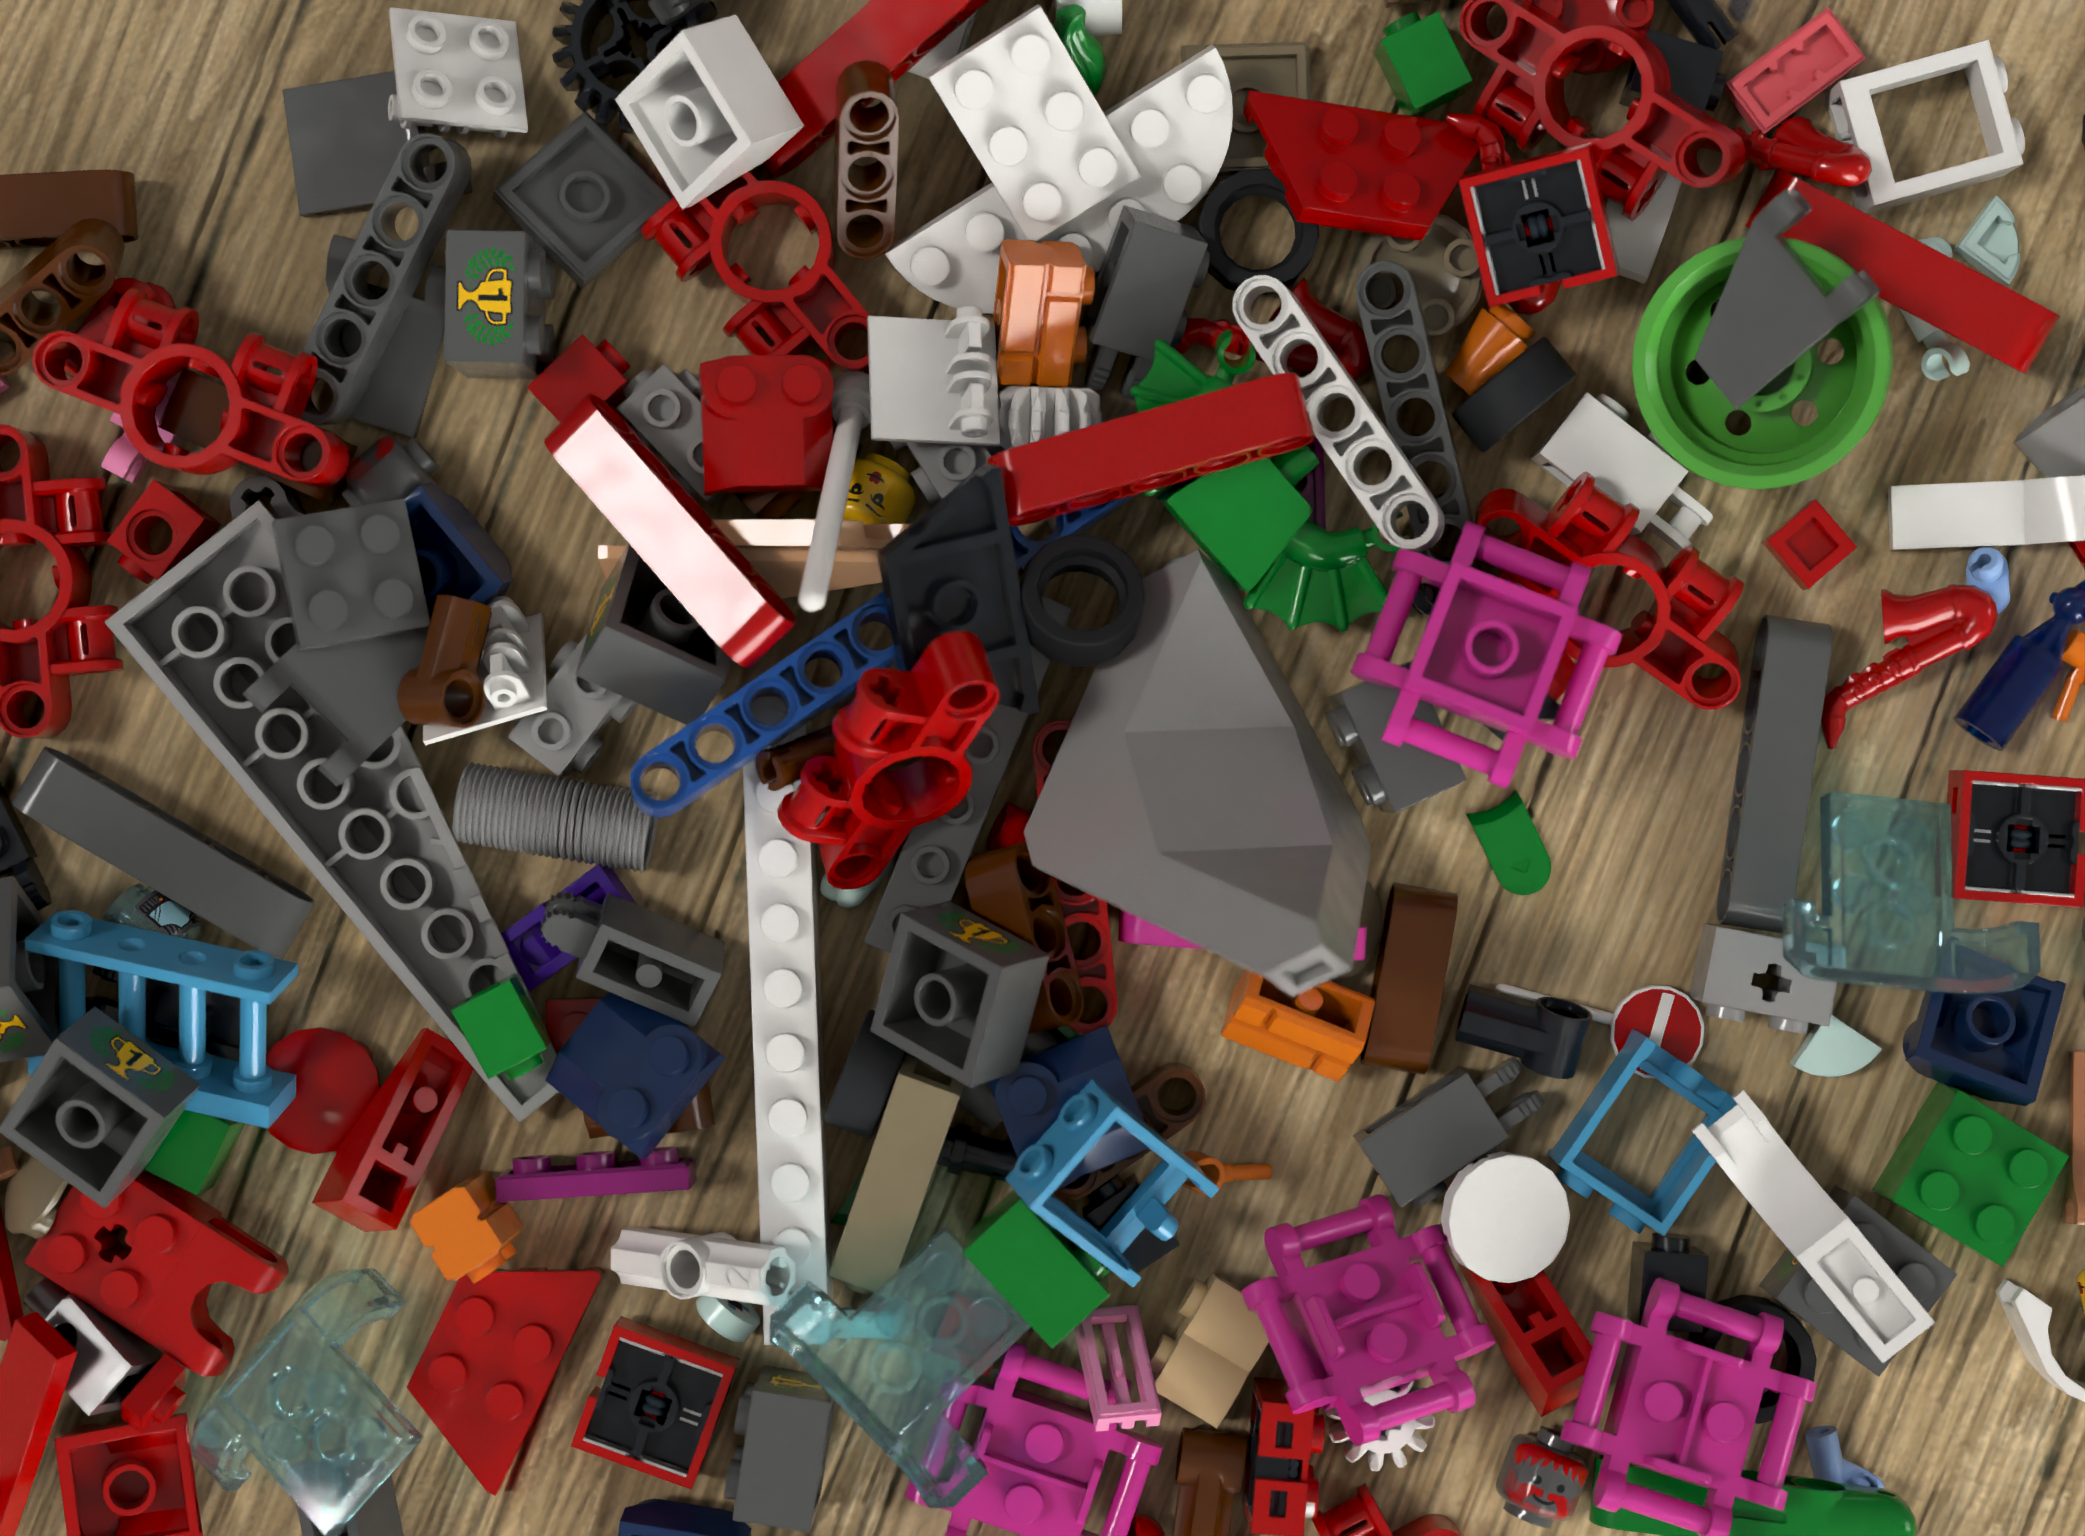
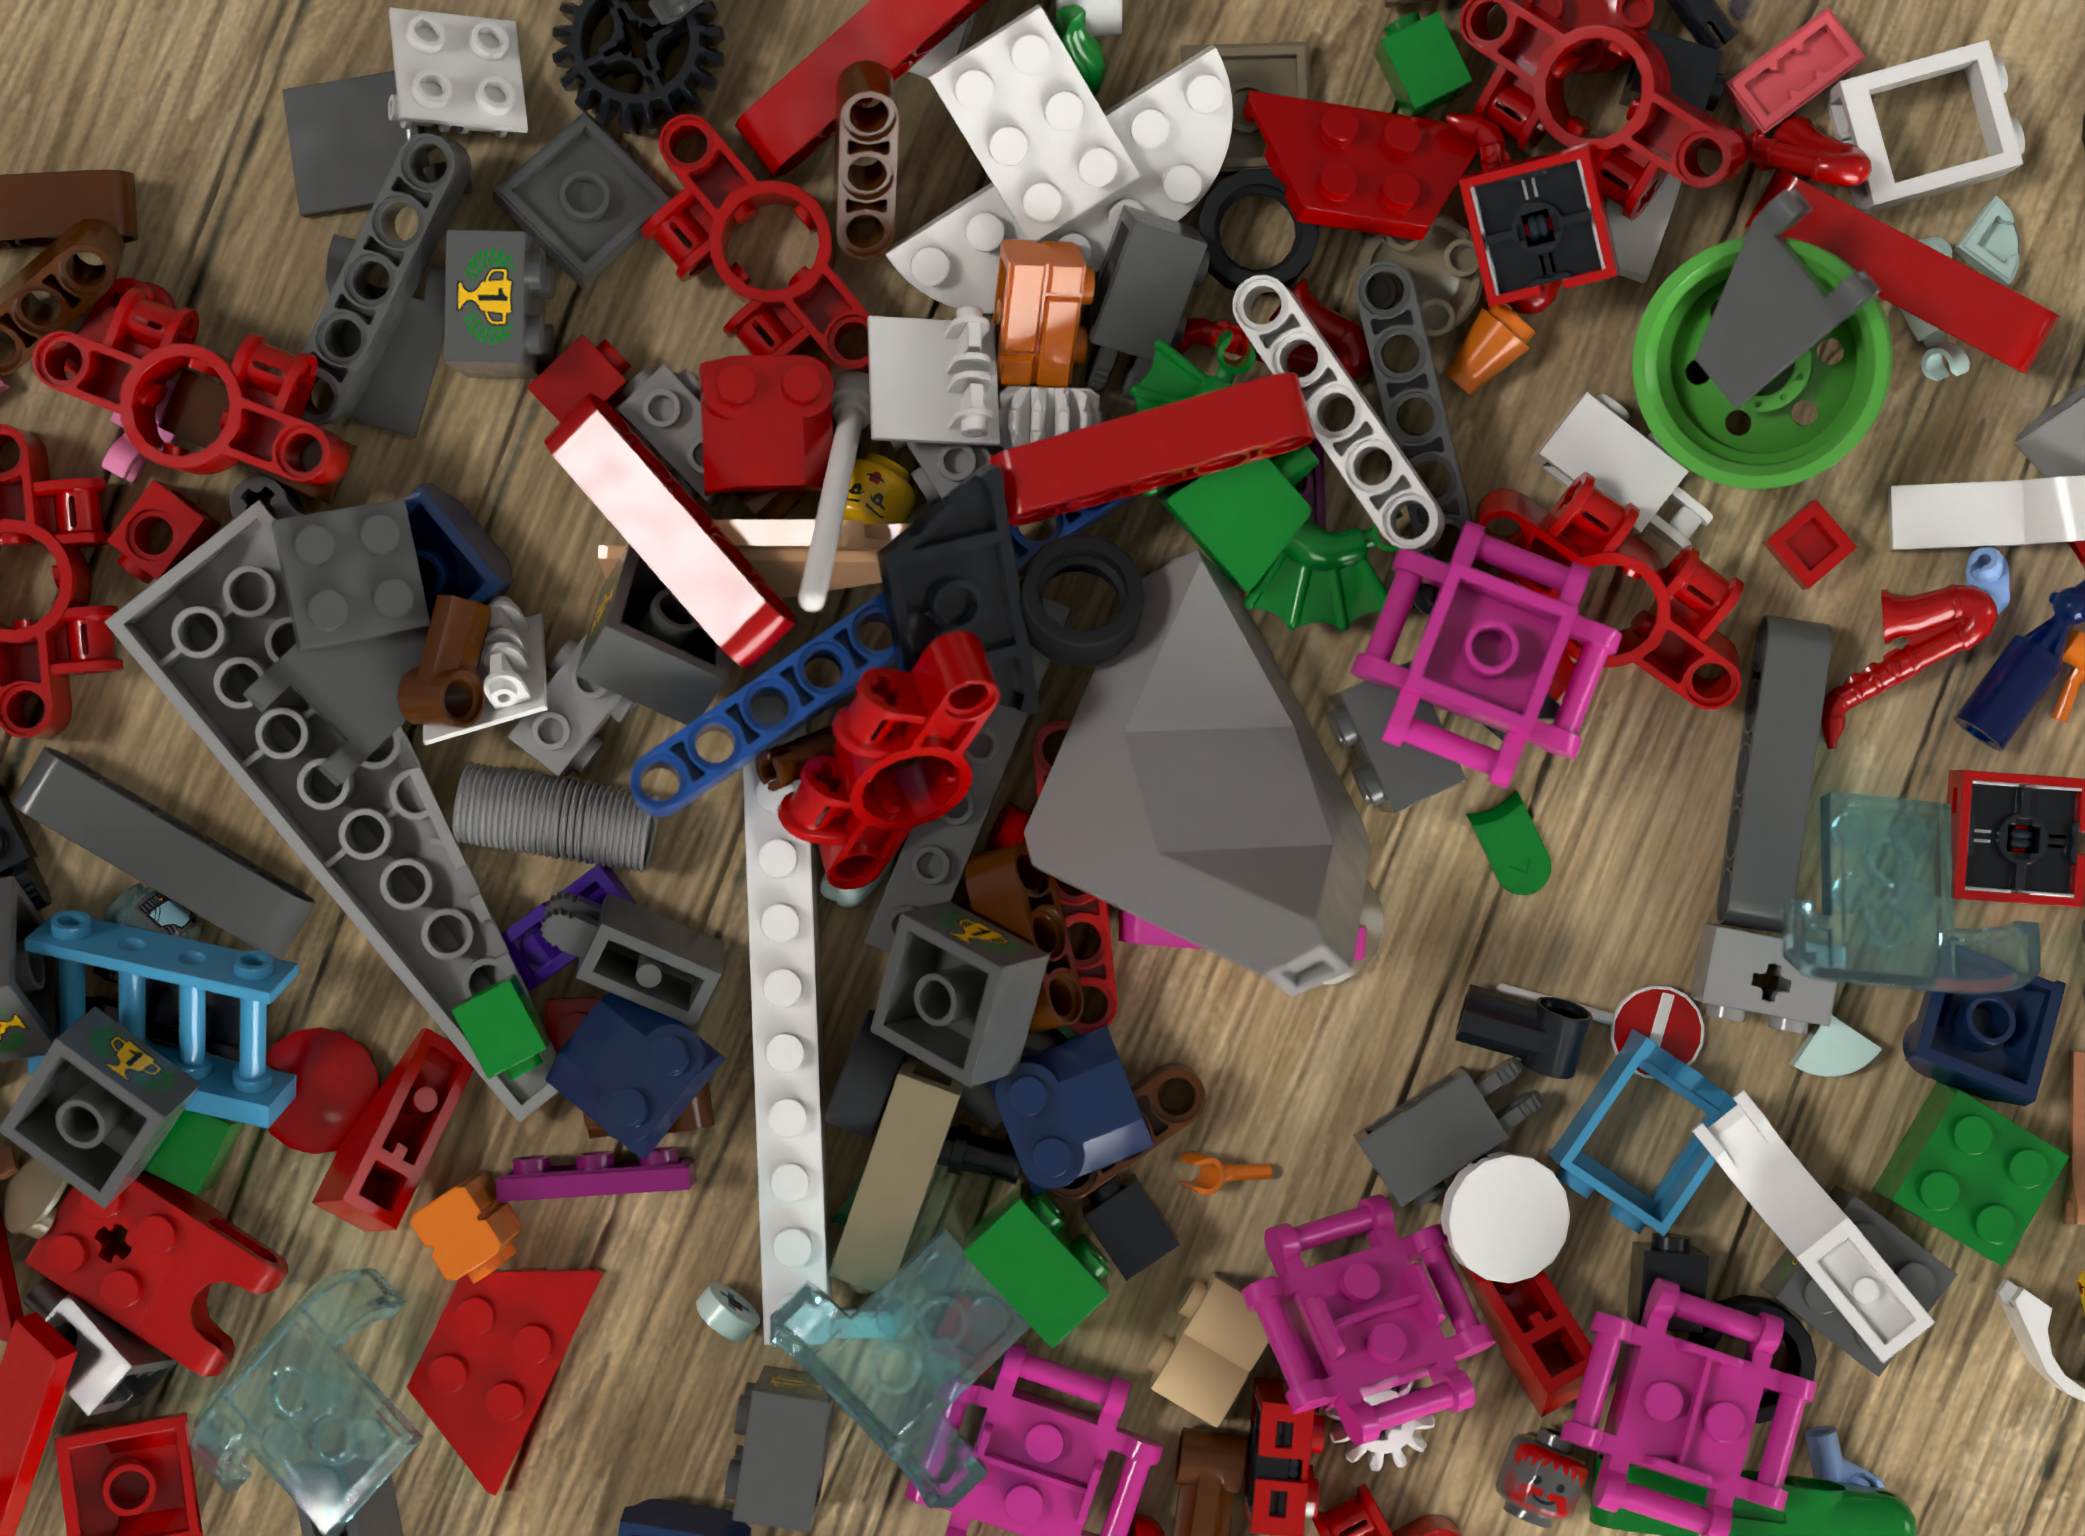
red plate [121,1353,187,1434] -> none
dark grey head [342,436,439,507] -> none
piece [571,1316,740,1490] -> none
white piece [611,1226,795,1306] -> none
white slope [615,14,804,209] -> none
dark azure window [1005,1079,1220,1288] -> none
bright pink tile [1074,1305,1162,1432] -> none
orange brick [1221,969,1376,1082] -> none
reddish brown beam [1360,882,1458,1075] -> none
black tyre [1452,337,1576,452] -> none

